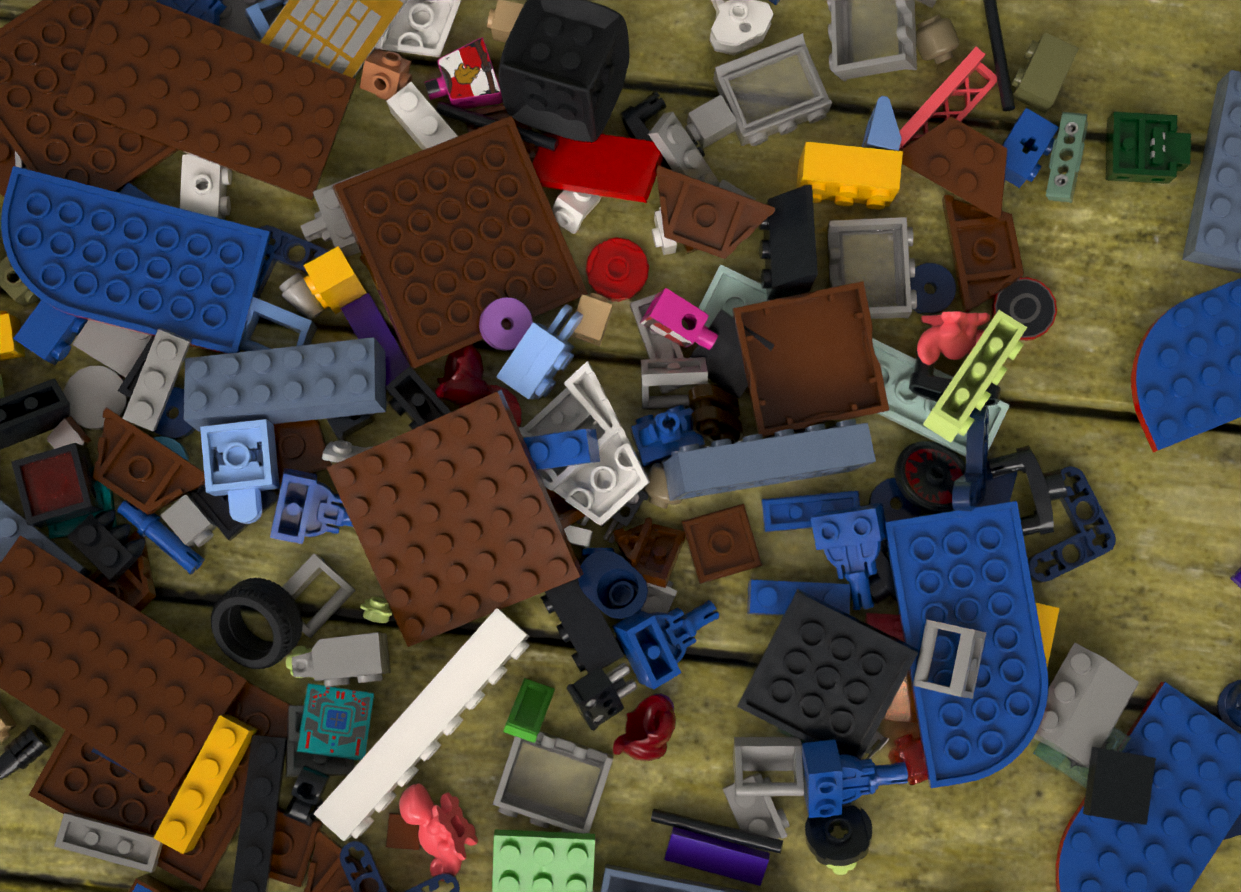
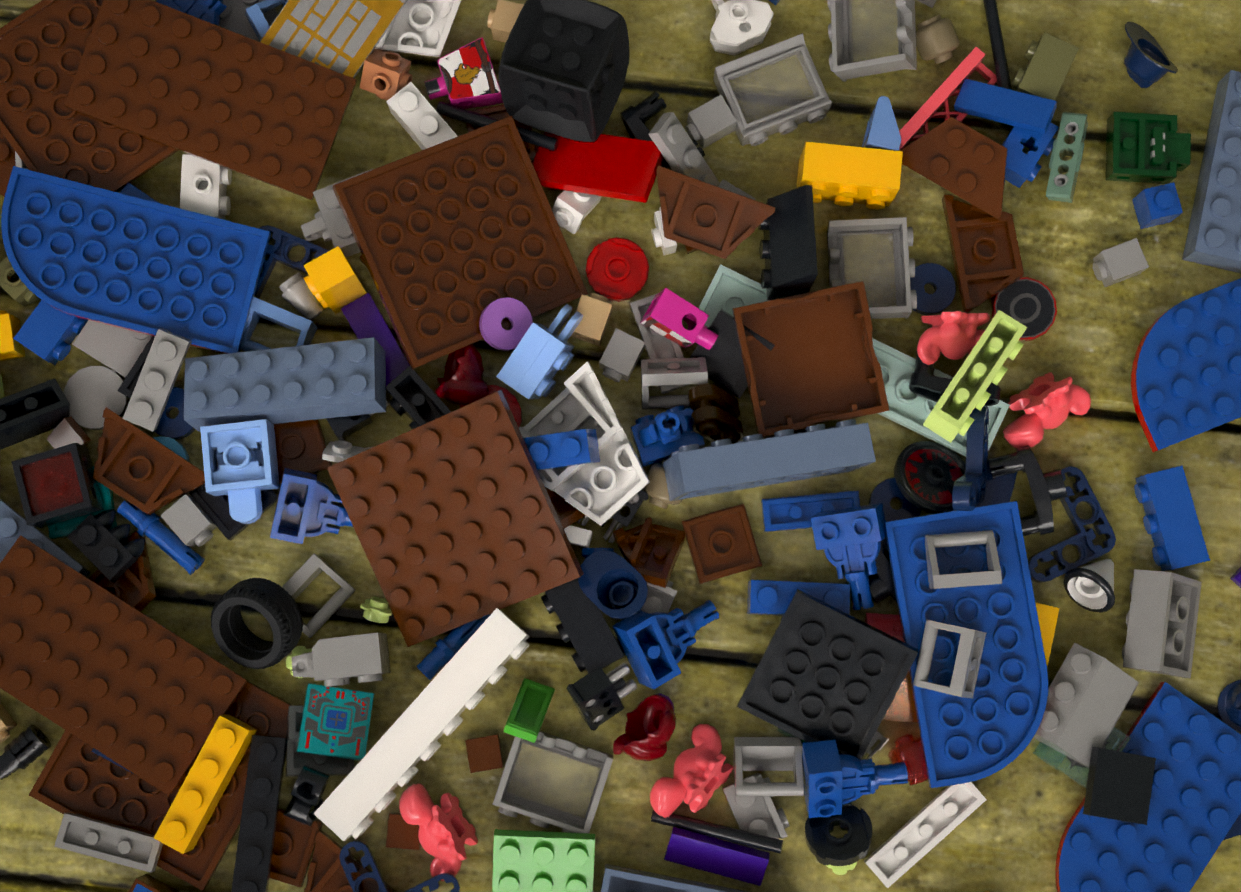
none -> blue pin [416,613,492,680]
none -> reddish brown tile [465,734,504,773]
none -> light grey brick [599,328,645,382]
none -> coral animal [650,724,733,818]
none -> white plate [864,782,987,888]
none -> light grey tile [925,530,1002,589]
none -> blue tile [954,78,1057,134]
none -> coral animal [1003,372,1091,448]
none -> white hat [1063,559,1115,613]
none -> light grey brick [1093,238,1149,287]
none -> light grey slope [1122,569,1202,679]
none -> dark blue piece [1124,21,1178,89]
none -> blue brick [1132,182,1183,230]
none -> blue brick [1134,465,1210,571]

